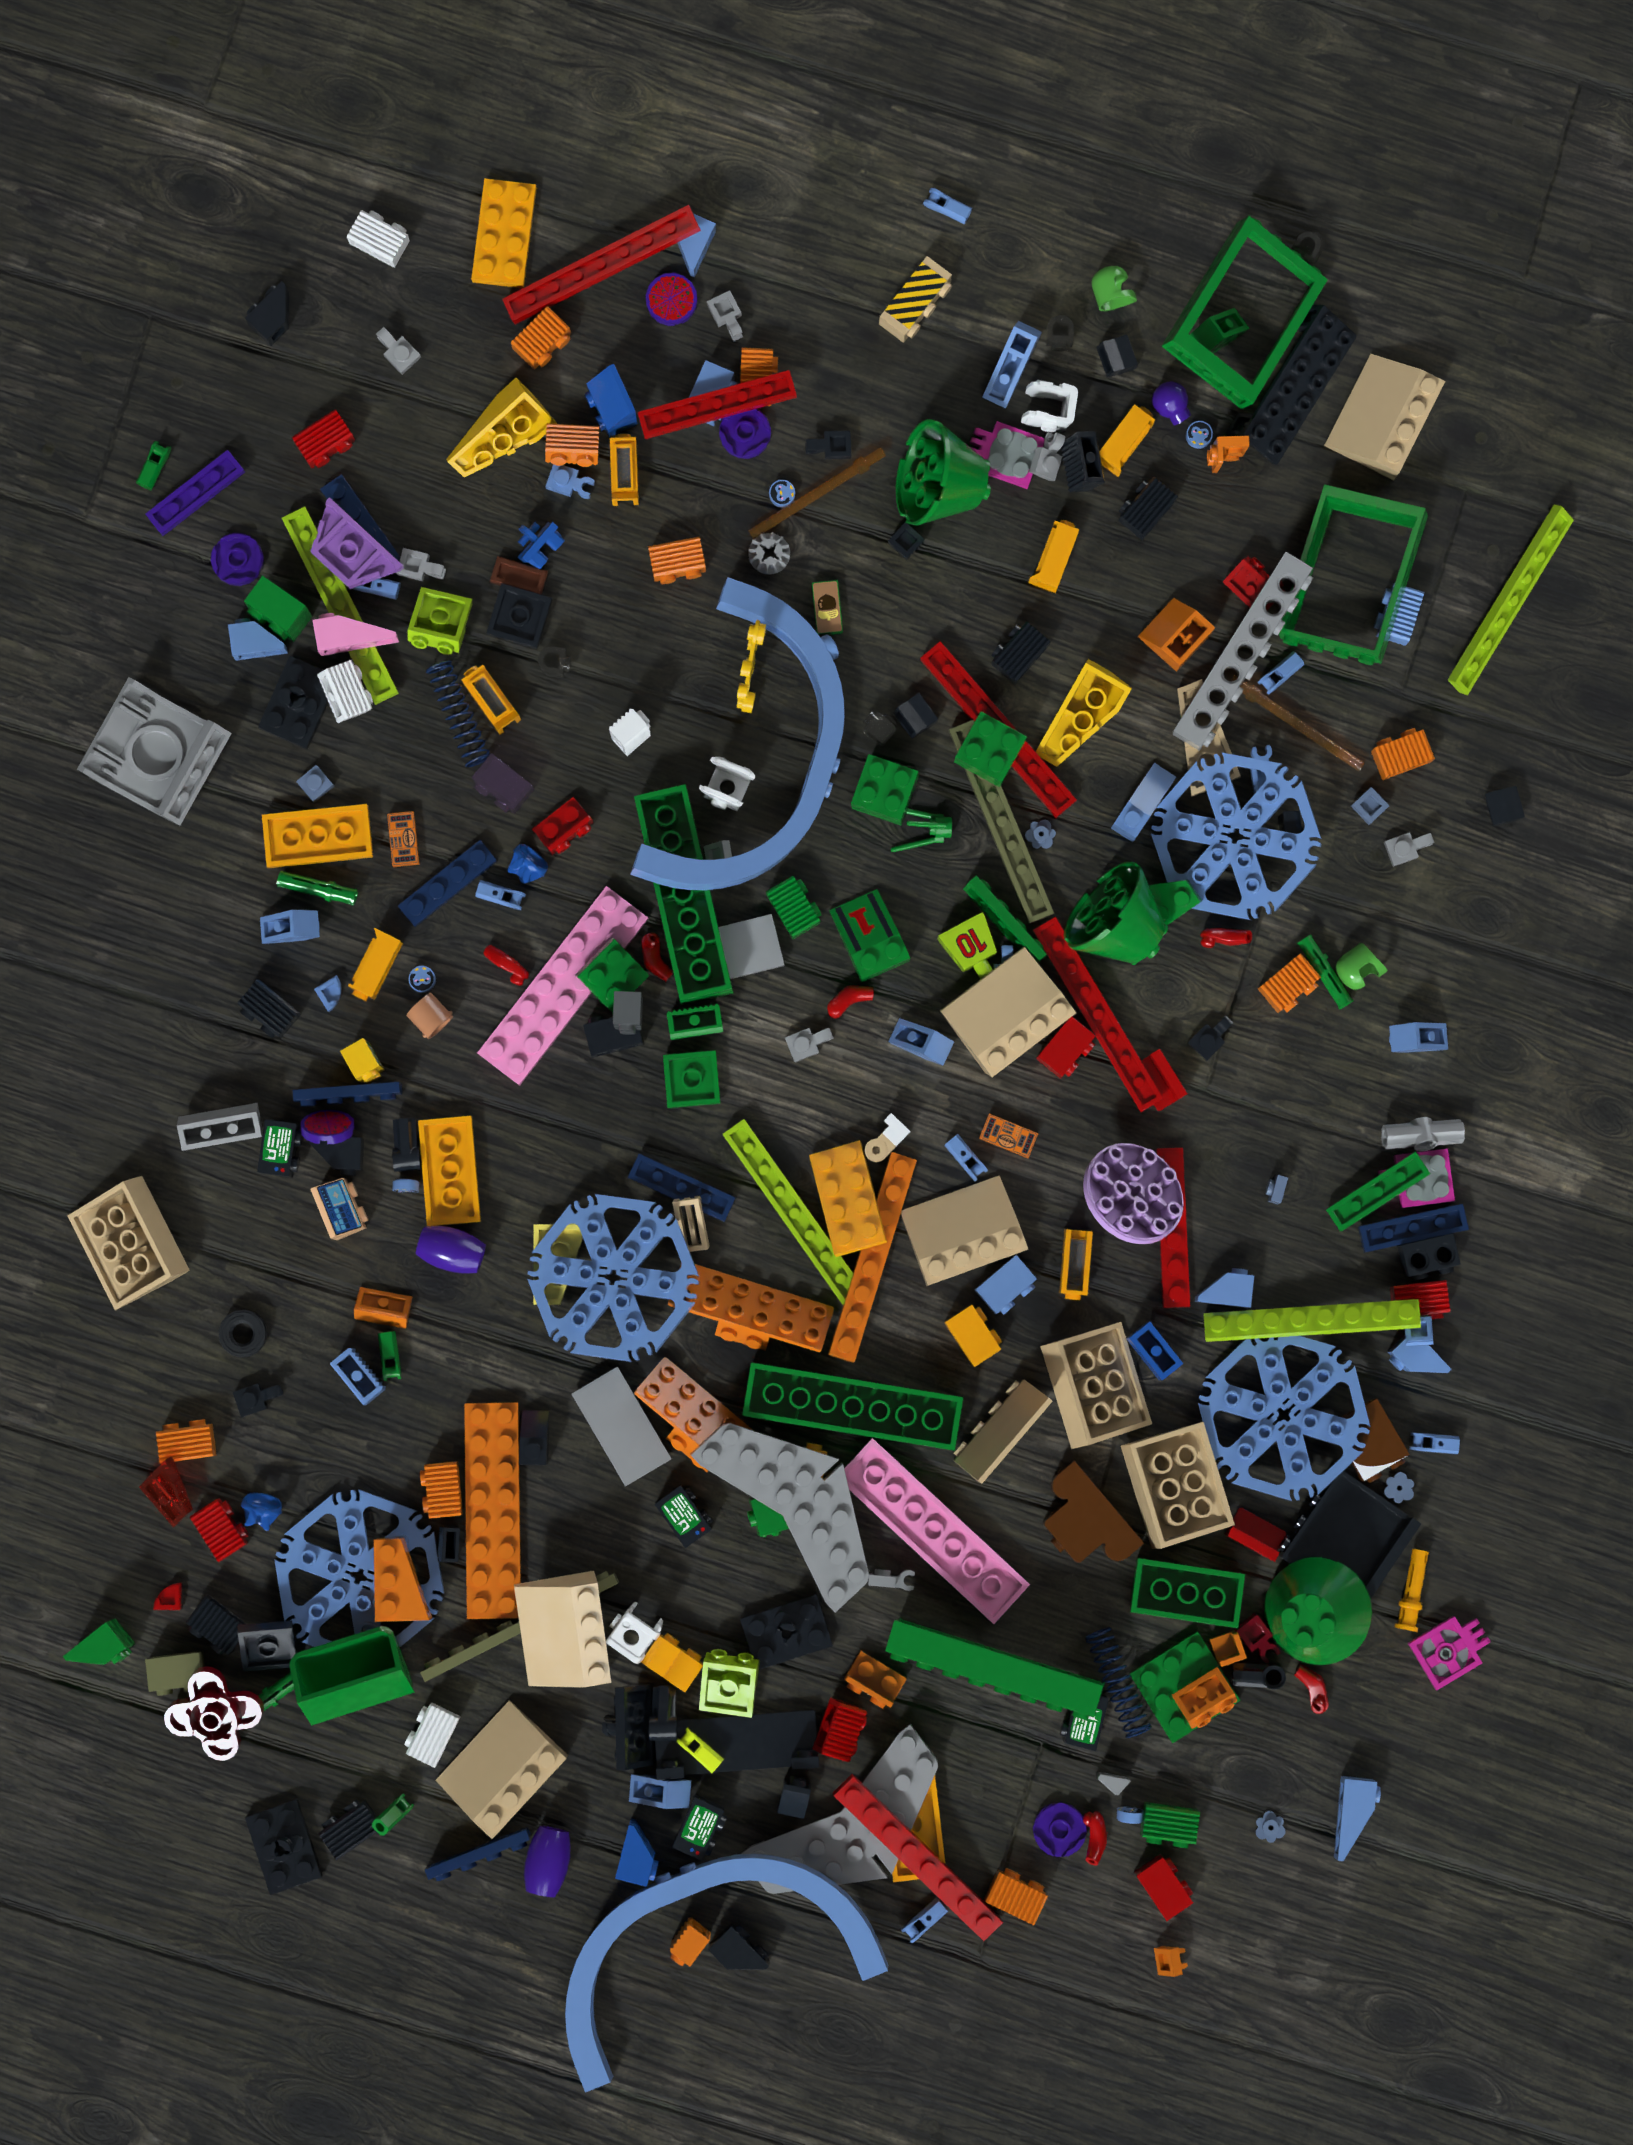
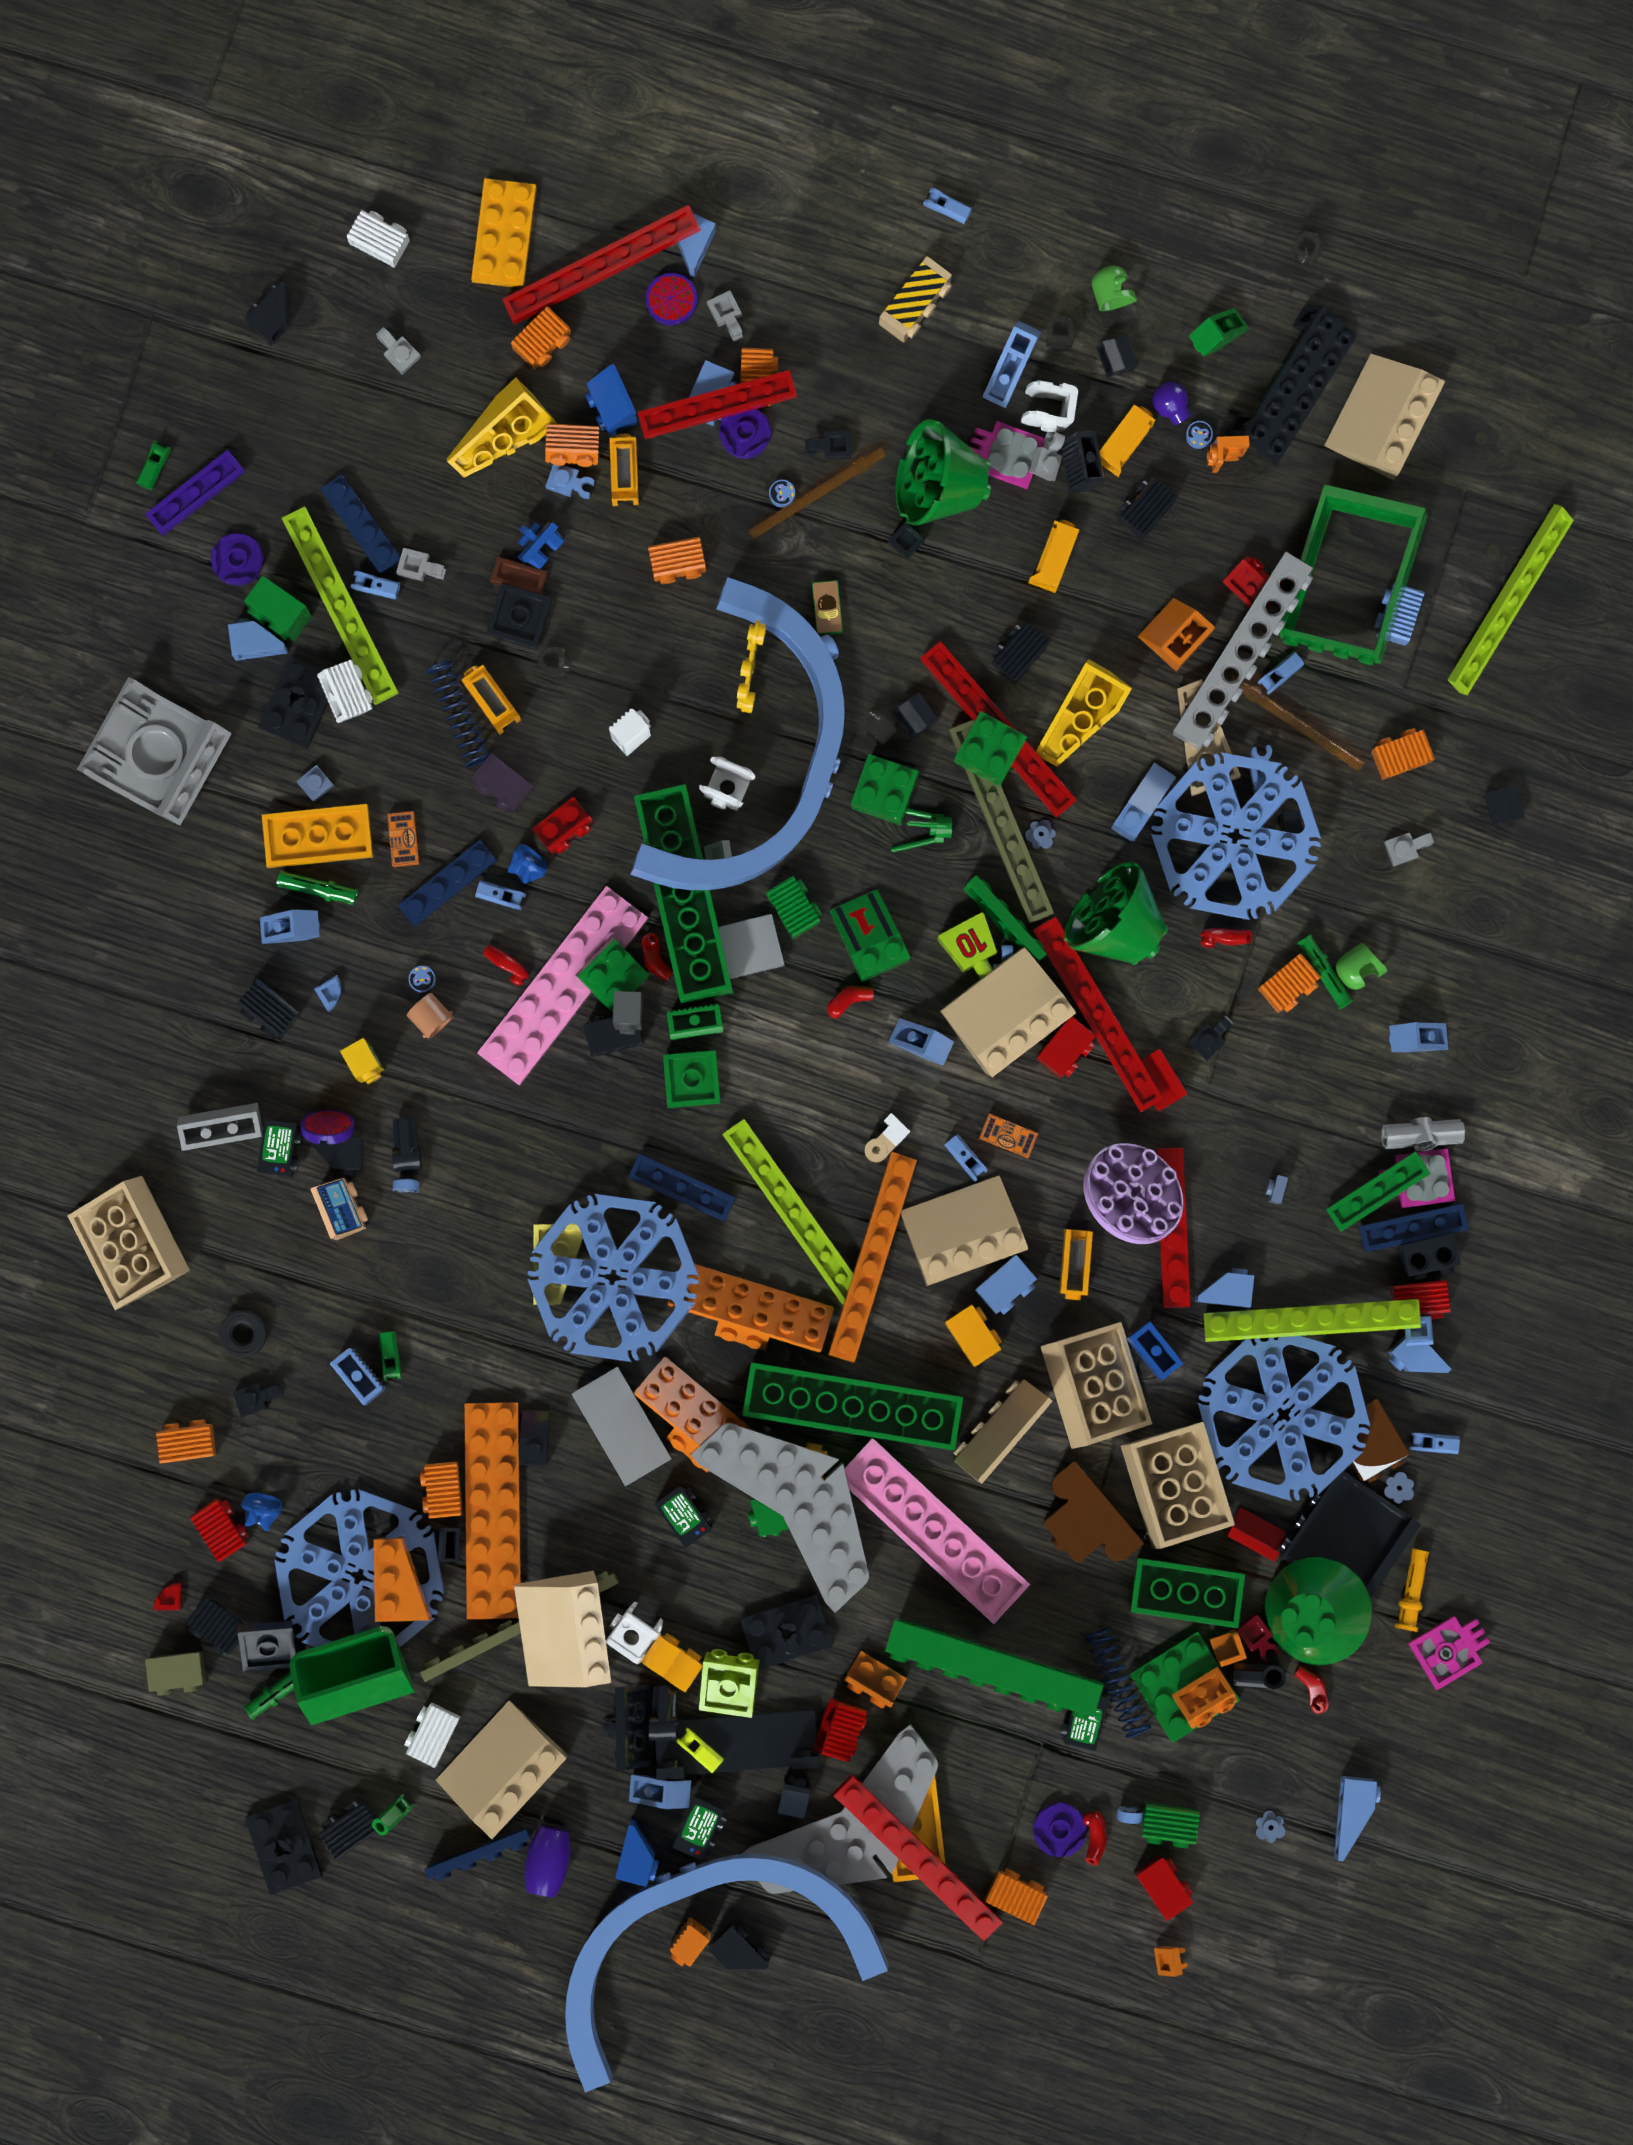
green slope [63,1618,135,1665] -> none
clear red wing [139,1456,193,1527] -> none
plant [164,1667,264,1760] -> none
red brick [291,409,355,468] -> none
dark blue plate [293,1082,402,1107] -> none
medium lavender wing [311,497,404,589] -> none
bright pink slope [313,613,399,656] -> none
light orange window [348,928,403,1001] -> none
orange slope [354,1287,412,1328] -> none
lime plate [408,587,472,655] -> none
dark purple piece [416,1226,486,1274] -> none
light orange plate [418,1116,481,1226] -> none
tan tile [672,1196,710,1252] -> none
light grey gear [748,532,790,574] -> none
light grey plate [785,1028,834,1063] -> none
light orange plate [809,1140,887,1257] -> none
light grey plate [868,1569,915,1591] -> none
medium blue bar [901,1897,949,1943] -> none
light grey slope [1095,1772,1131,1795] -> none
green wing [1149,880,1202,925] -> none
green window [1162,216,1328,409] -> none
sand blue plate [1351,787,1389,825] -> none

